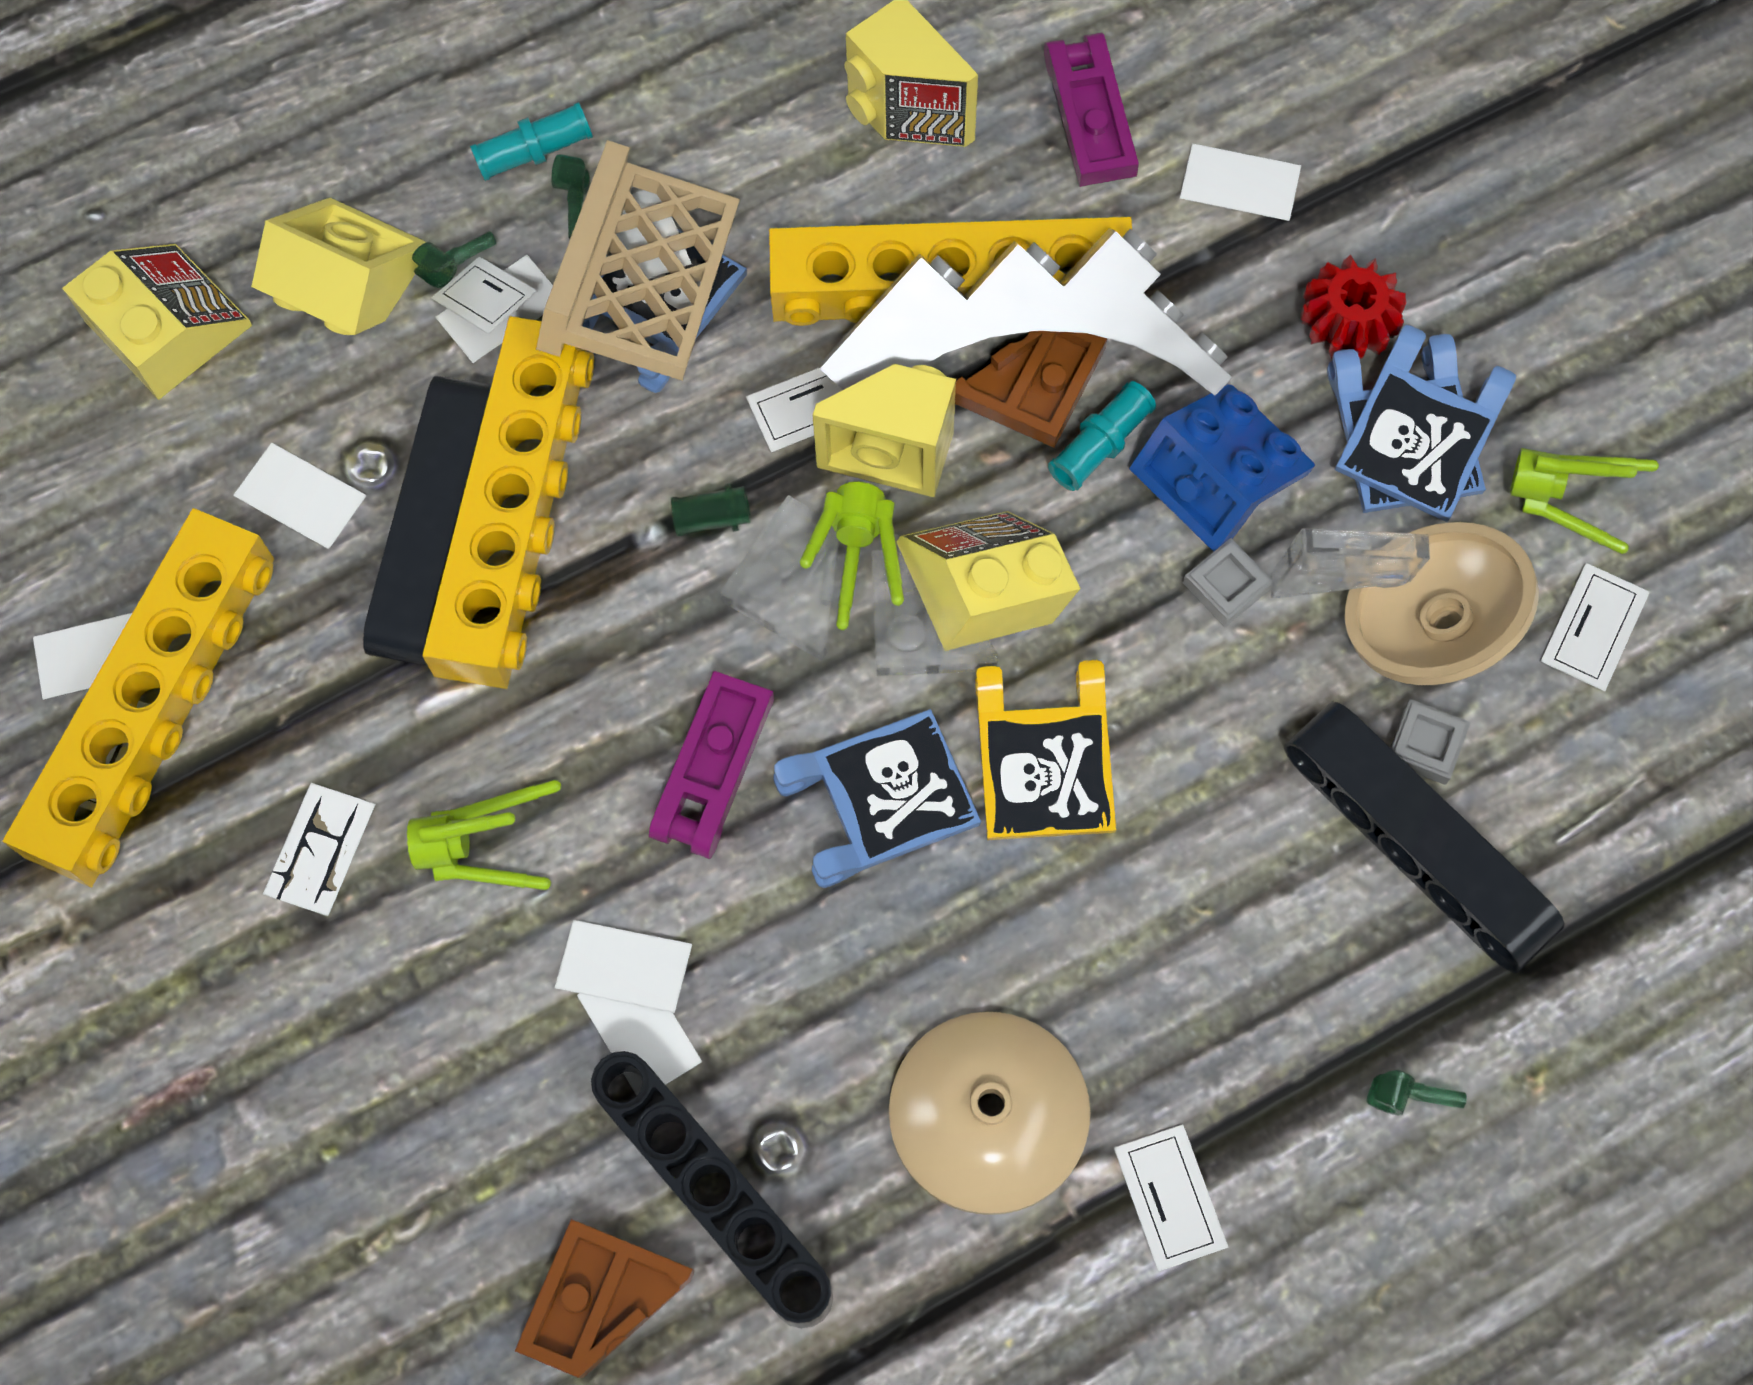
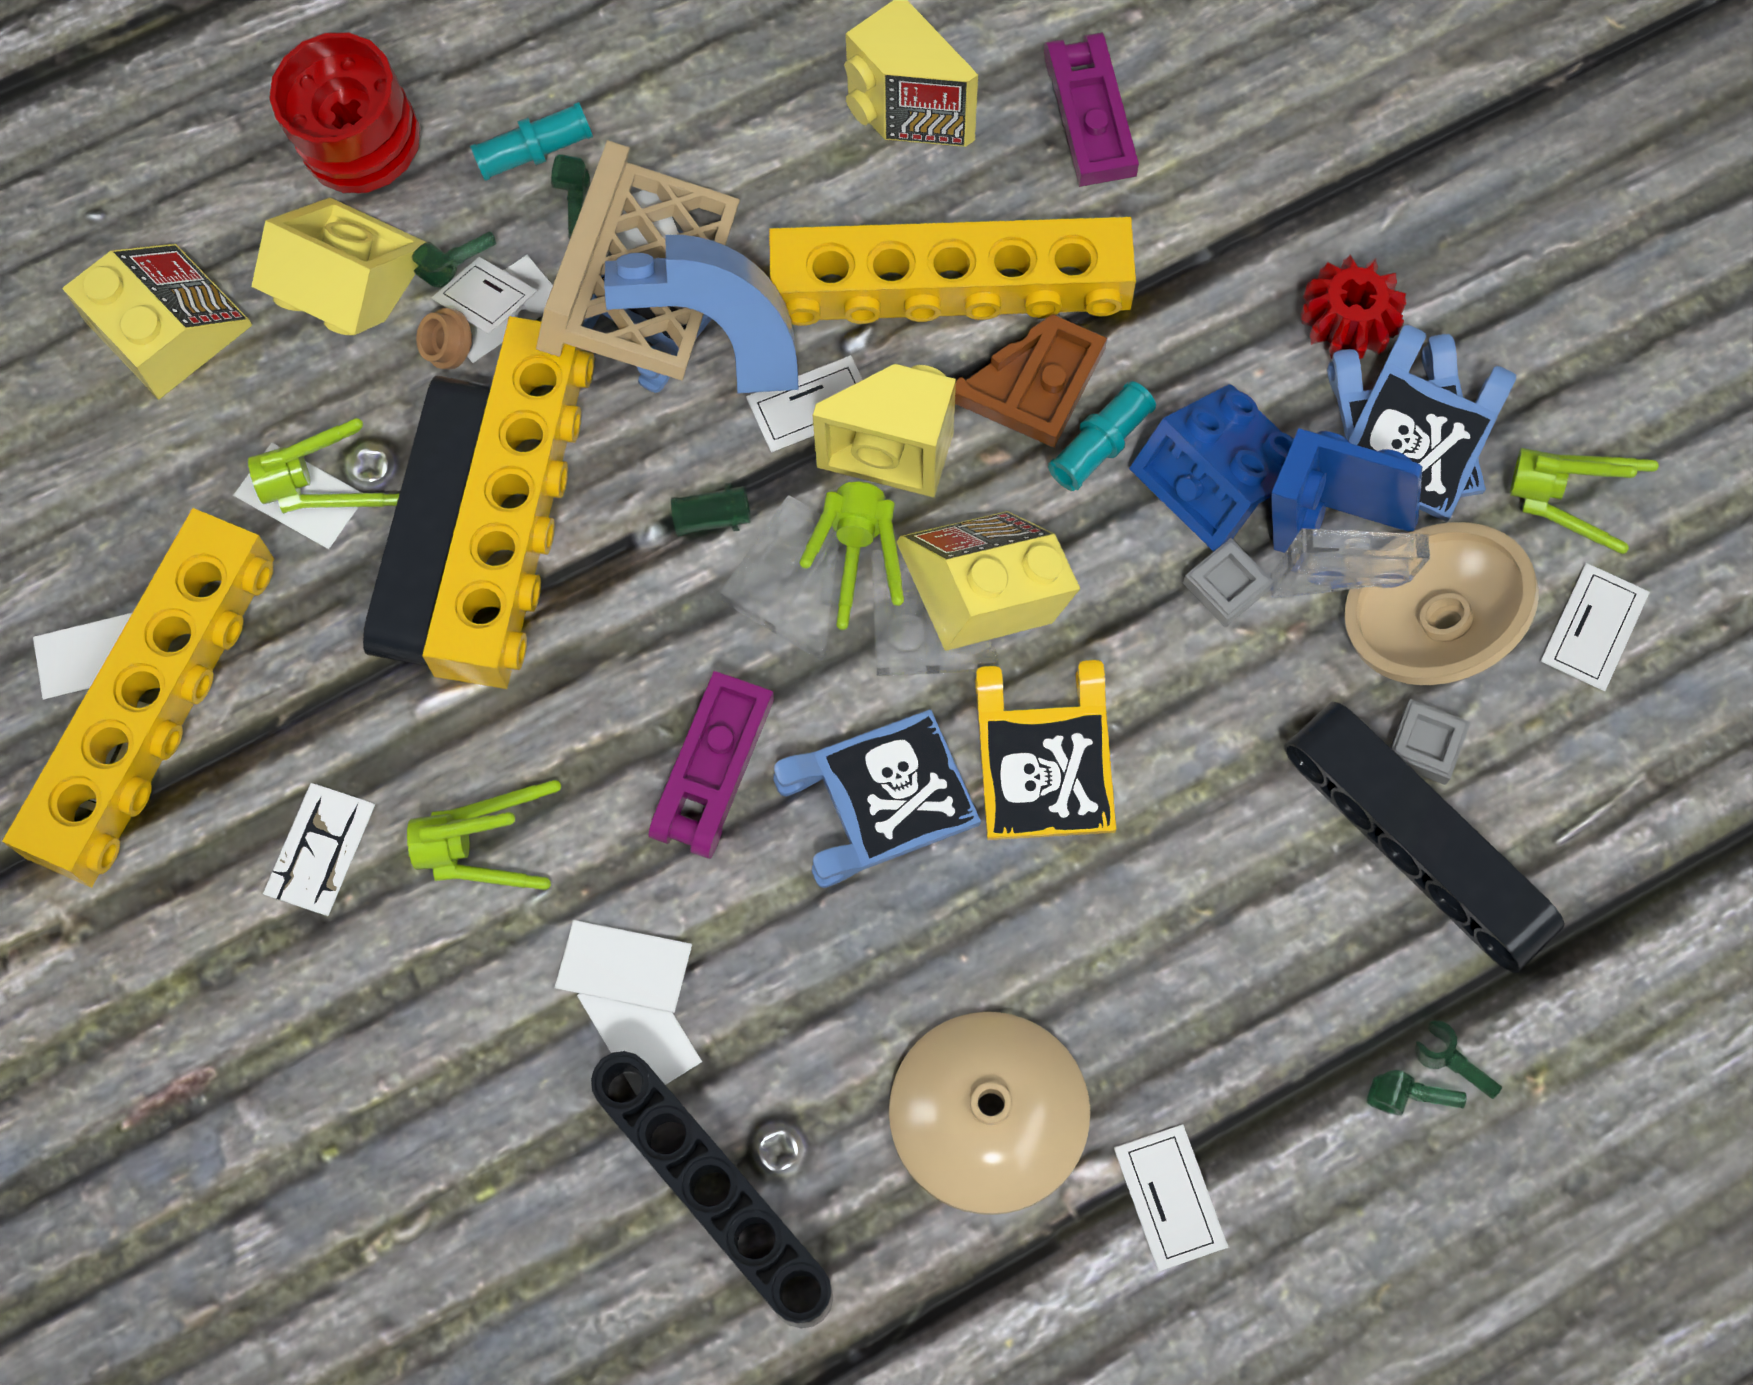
dark orange wing [515,1219,695,1379] -> none
arch [820,228,1232,395] -> none
white sticker [1180,143,1301,221] -> none
none -> lime plant [248,418,400,514]
none -> red wheel [269,32,421,193]
none -> medium nougat plate [416,308,472,370]
none -> medium blue arch [604,235,799,393]
none -> blue bracket [1271,428,1423,557]
none -> clear green hand [1415,1021,1503,1099]

